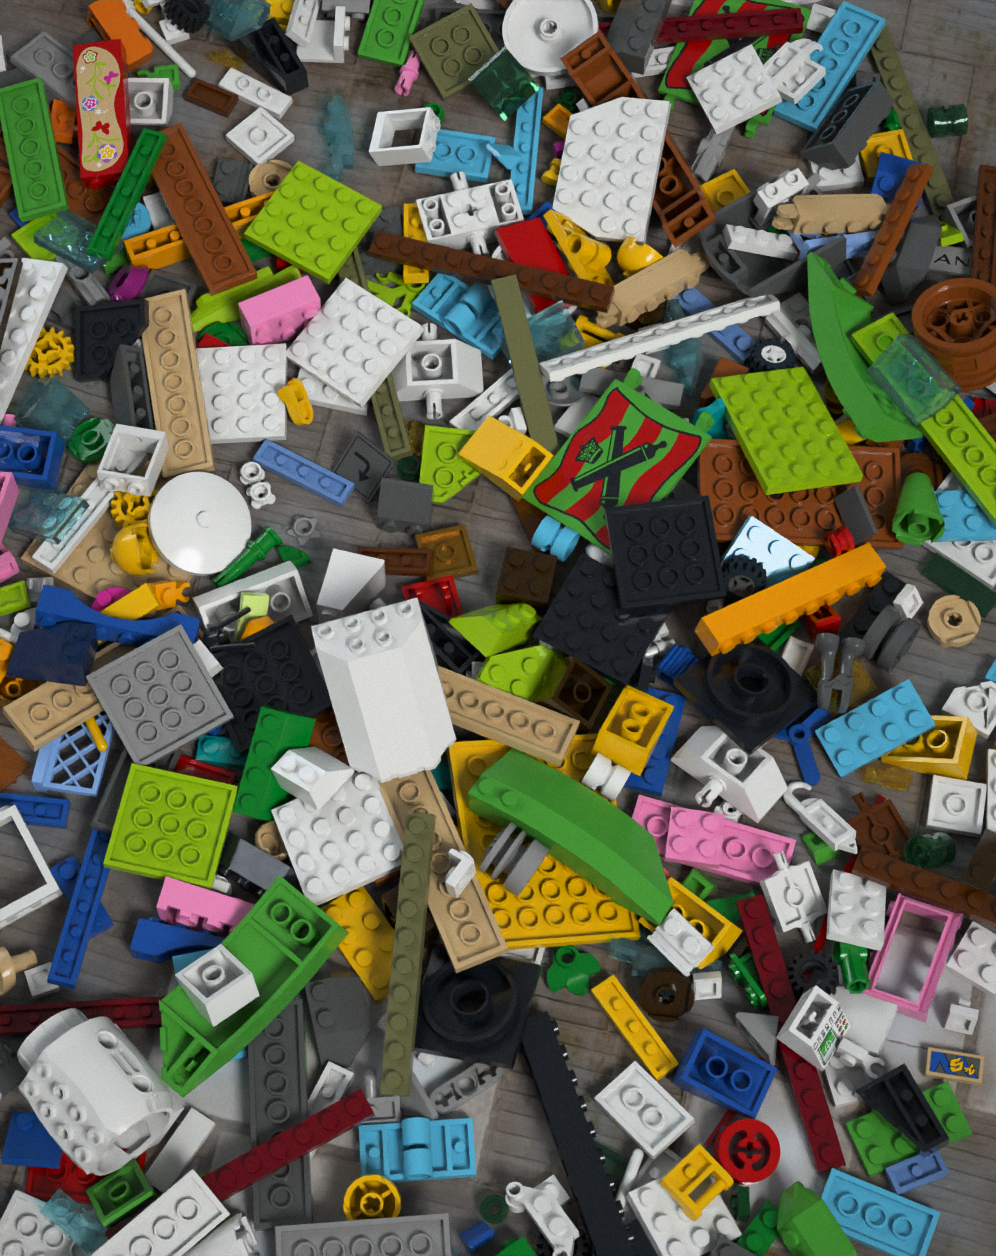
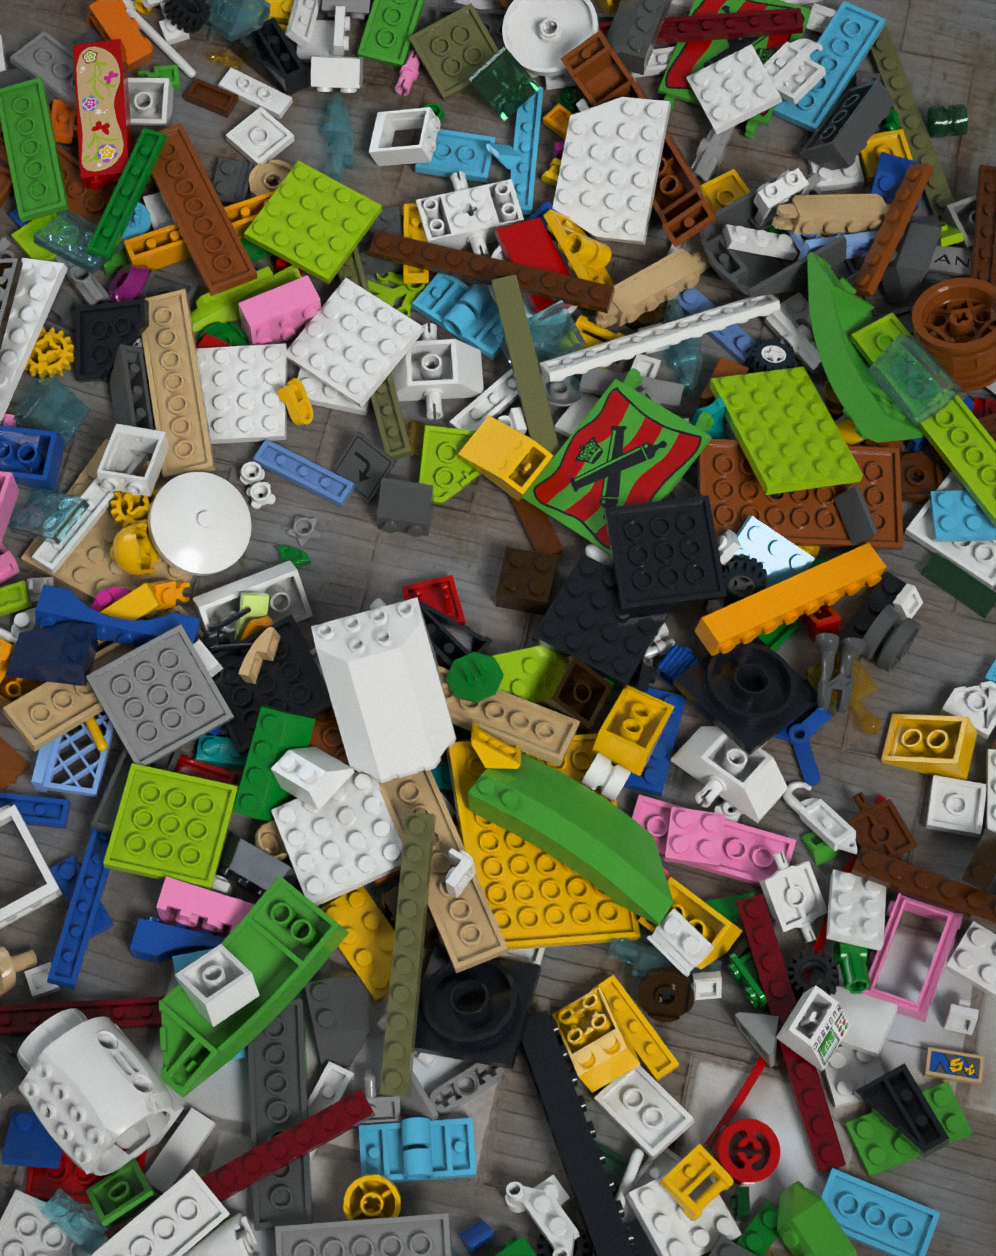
green tile [68,418,115,463] -> none
green pin [212,526,282,588] -> none
white slope [317,548,386,624] -> none
reddish brown tile [357,547,435,577] -> none
clear green plate [397,456,421,481] -> none
pearl gold plate [414,524,478,581] -> none
lime slope [449,602,542,657] -> none
light grey wheel [478,822,550,897] -> none
clear green plate [480,1195,509,1224] -> none
medium azure wheel [531,516,580,562] -> none
green plate [546,945,600,997] -> none
yellow cylinder [617,236,664,279] -> none
blue slope [671,1028,778,1119] -> none
bright green slope [681,868,718,901] -> none
white tile [781,636,814,677] -> none
medium azure plate [815,679,936,779] -> none
red wheel [823,526,855,558] -> none
white plate [835,1037,885,1081] -> none
clear yellow plate [863,766,913,792] -> none
medium blue plate [884,1150,949,1196] -> none
bright green cone [892,472,945,546] -> none
clear green wheel [904,832,956,870] -> none
tan plate [927,595,981,648] -> none
none -> tan slope [238,627,281,684]
none -> white brick [311,55,363,93]
none -> green piece [446,652,504,703]
none -> yellow slope [471,722,521,769]
none -> yellow slope [552,987,641,1093]
none -> white plate [717,529,741,566]

